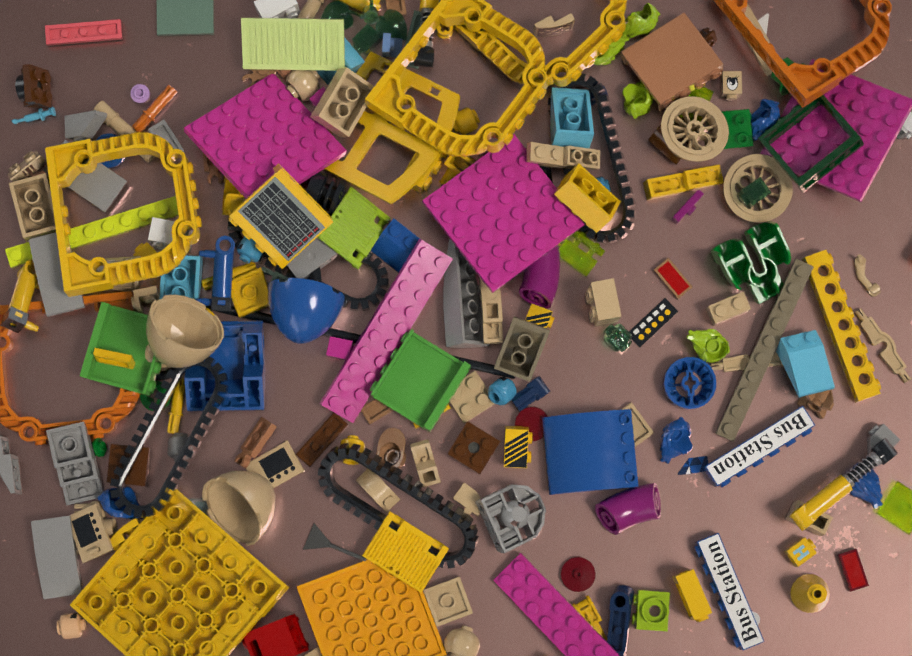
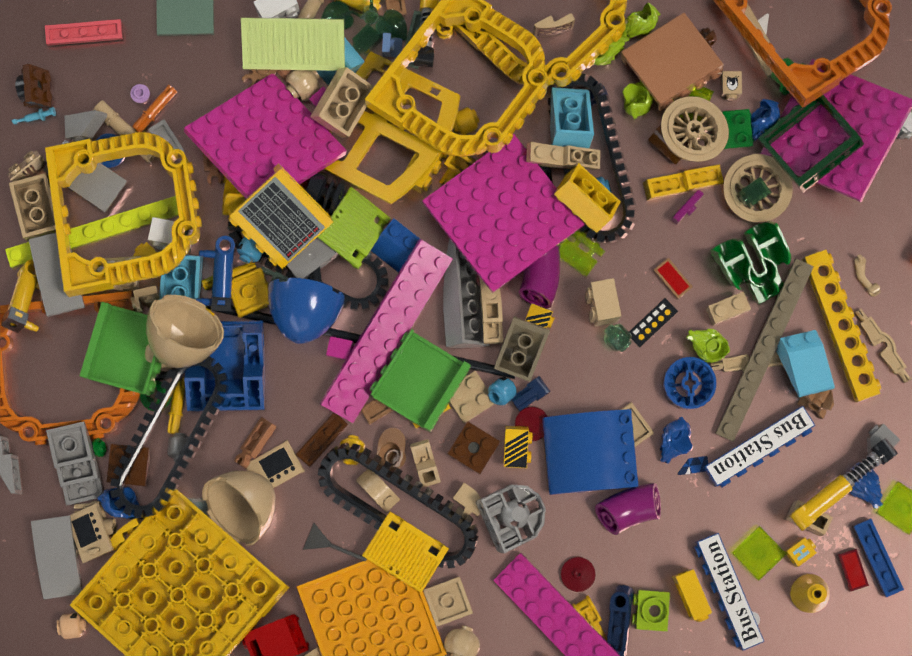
yellow tile [93,348,135,369] -> none
none -> clear neon green plate [731,526,787,581]
none -> blue plate [853,518,904,598]

